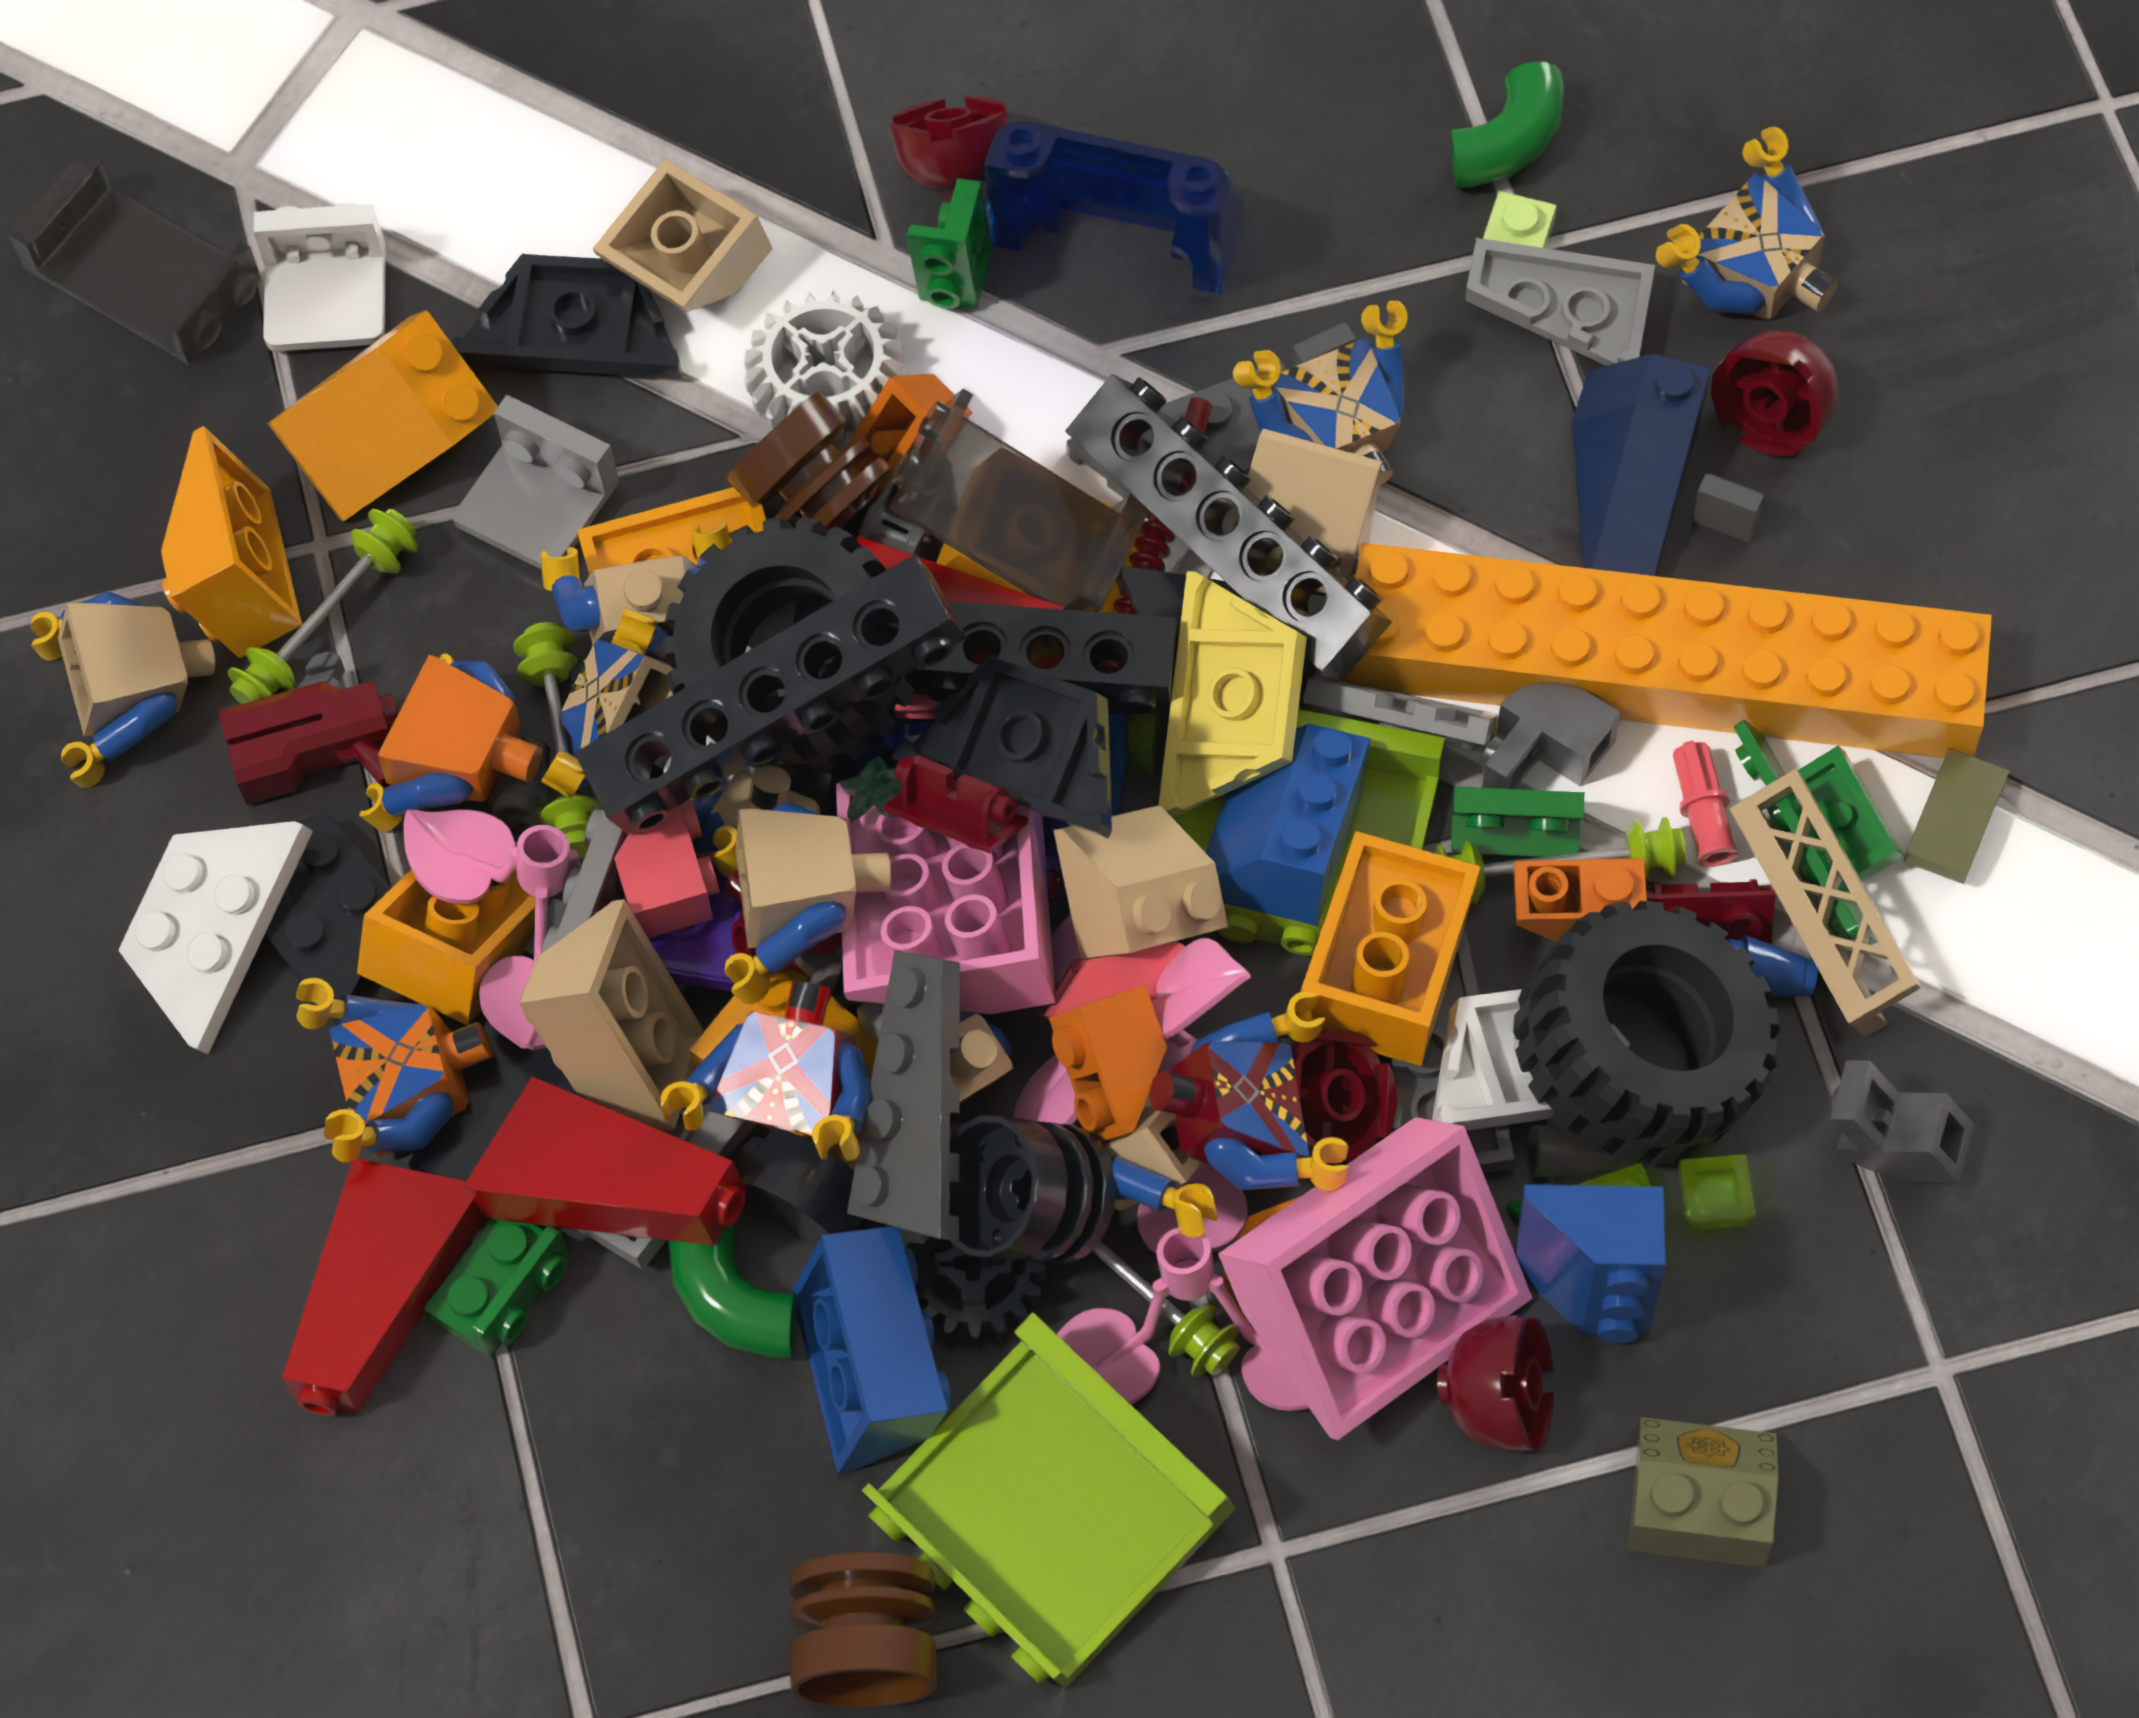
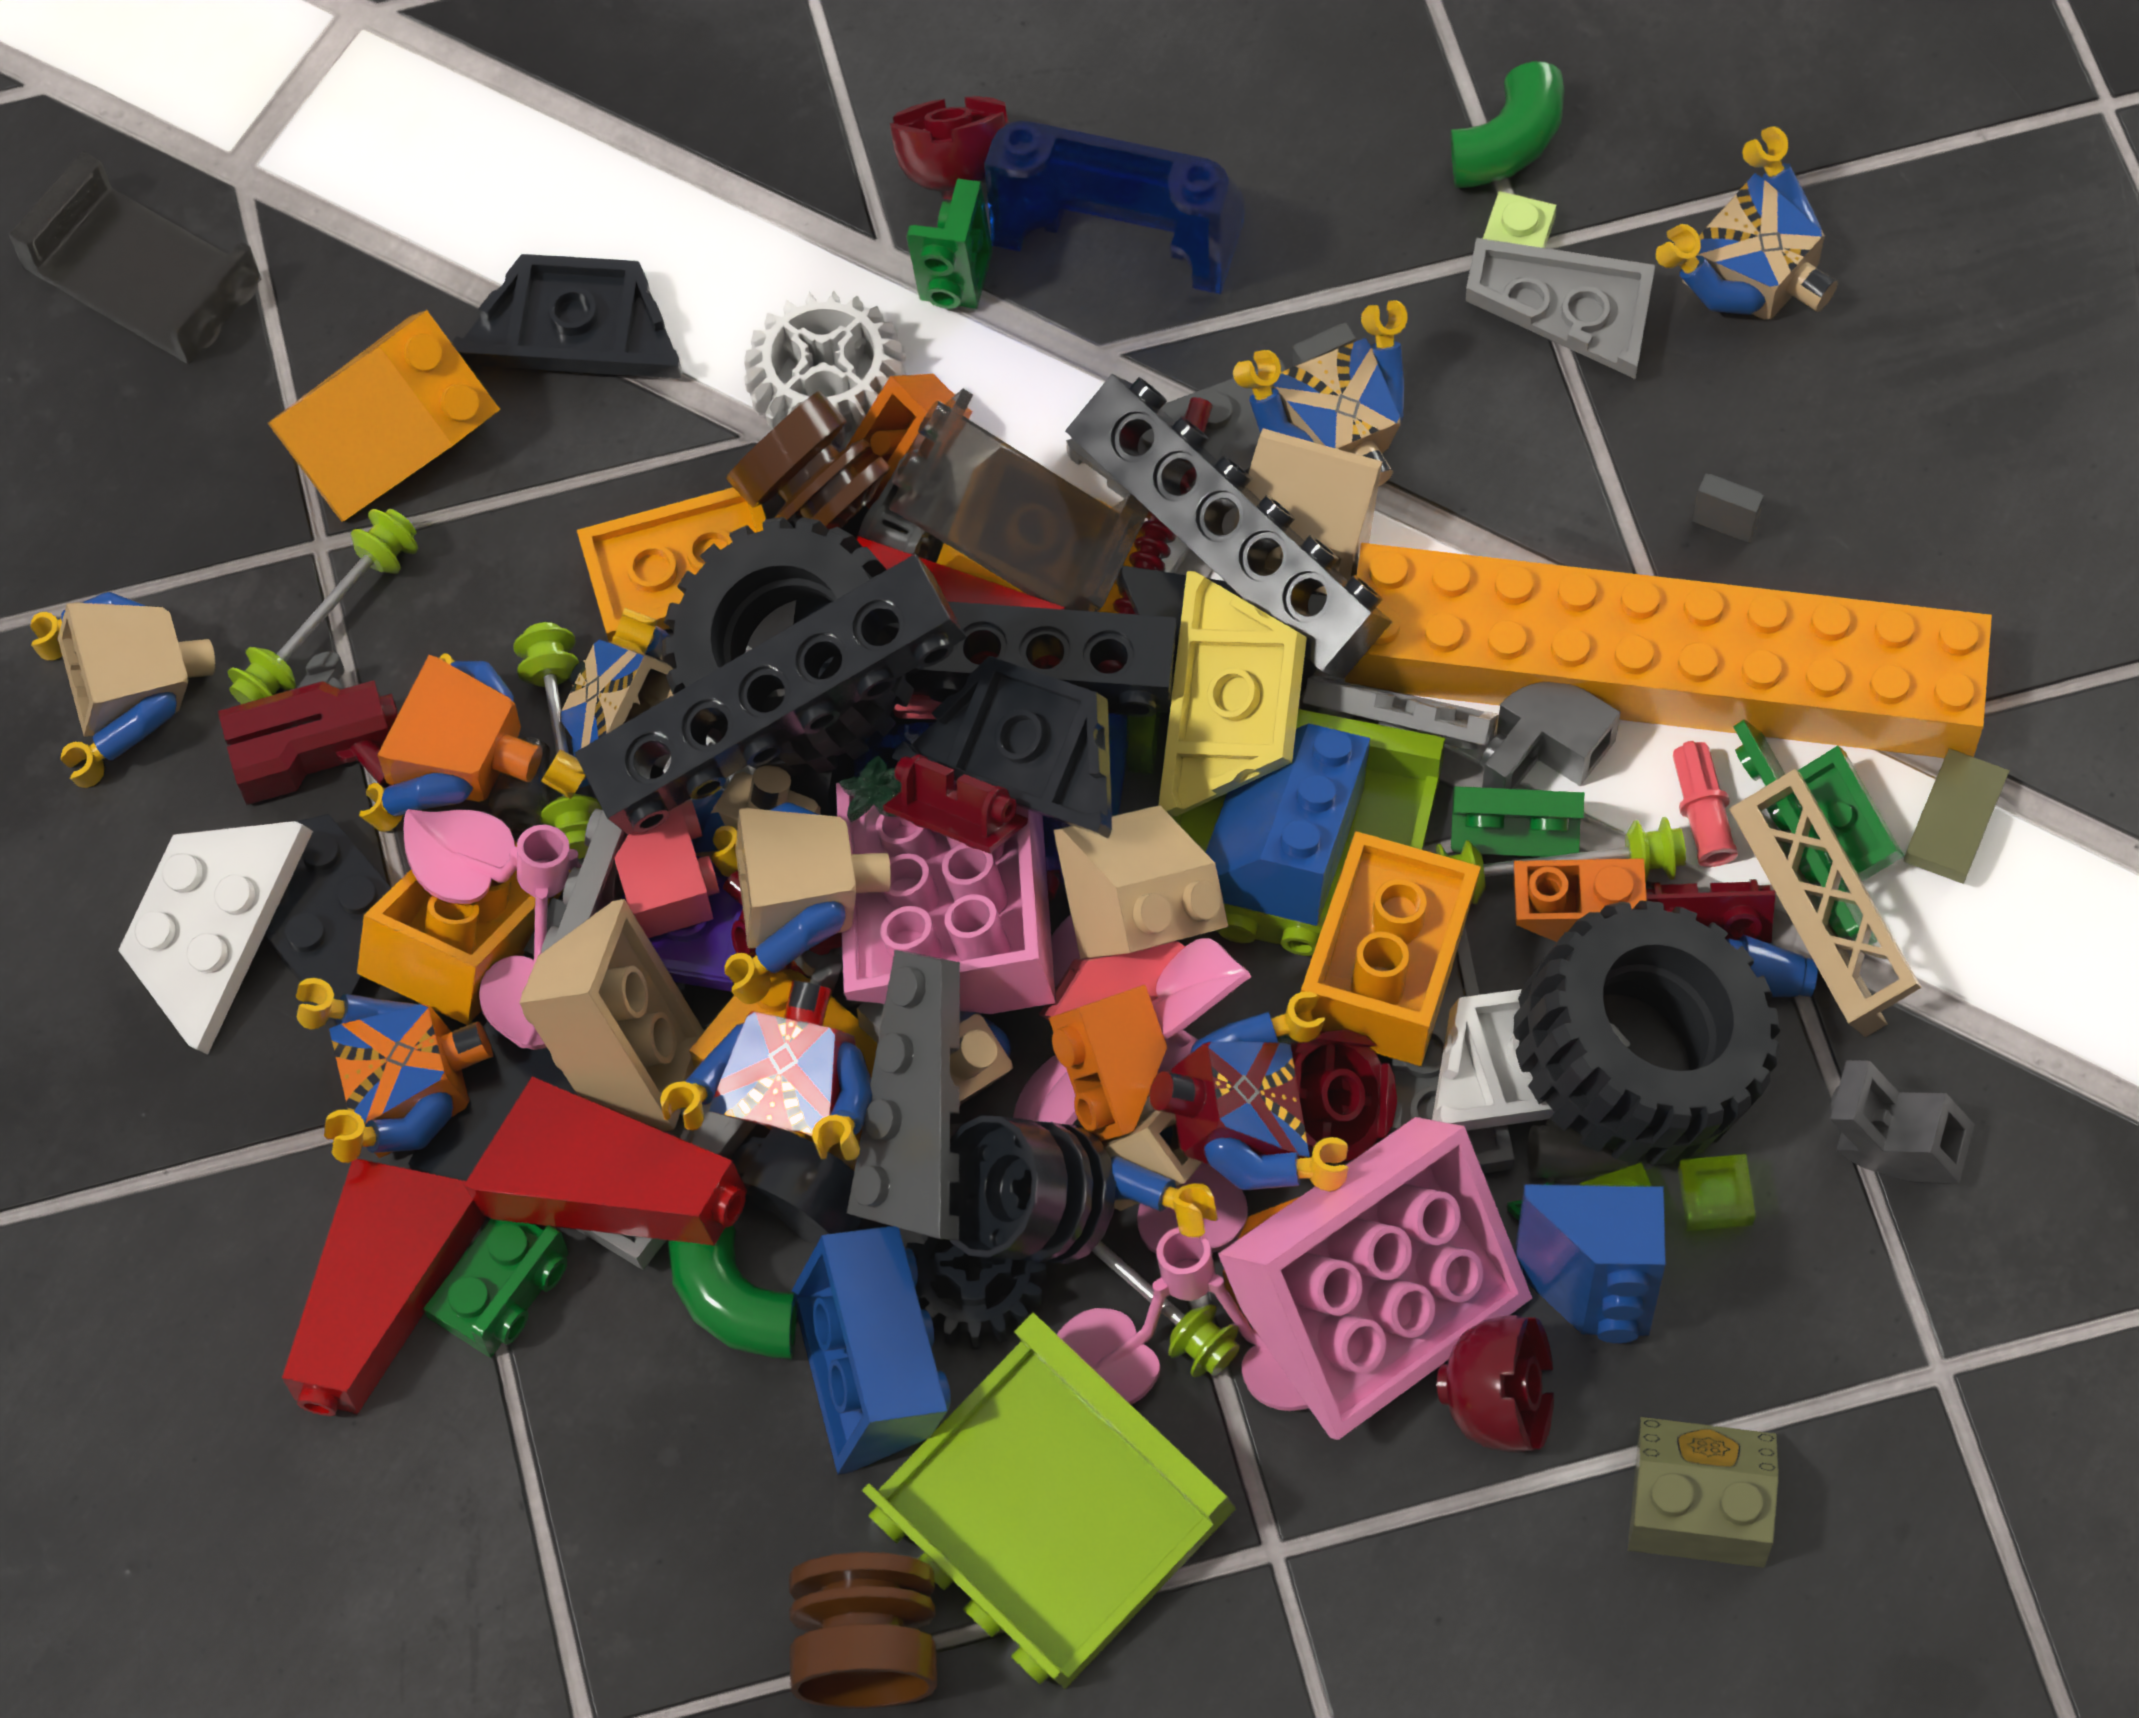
light orange slope [161,426,302,658] -> none
white bracket [253,202,385,351] -> none
light grey bracket [452,395,619,570] -> none
torso [541,521,731,646] -> none
tan slope [592,158,773,312] -> none
dark blue wedge [1571,354,1711,576] -> none
dark red cylinder [1711,330,1838,456] -> none

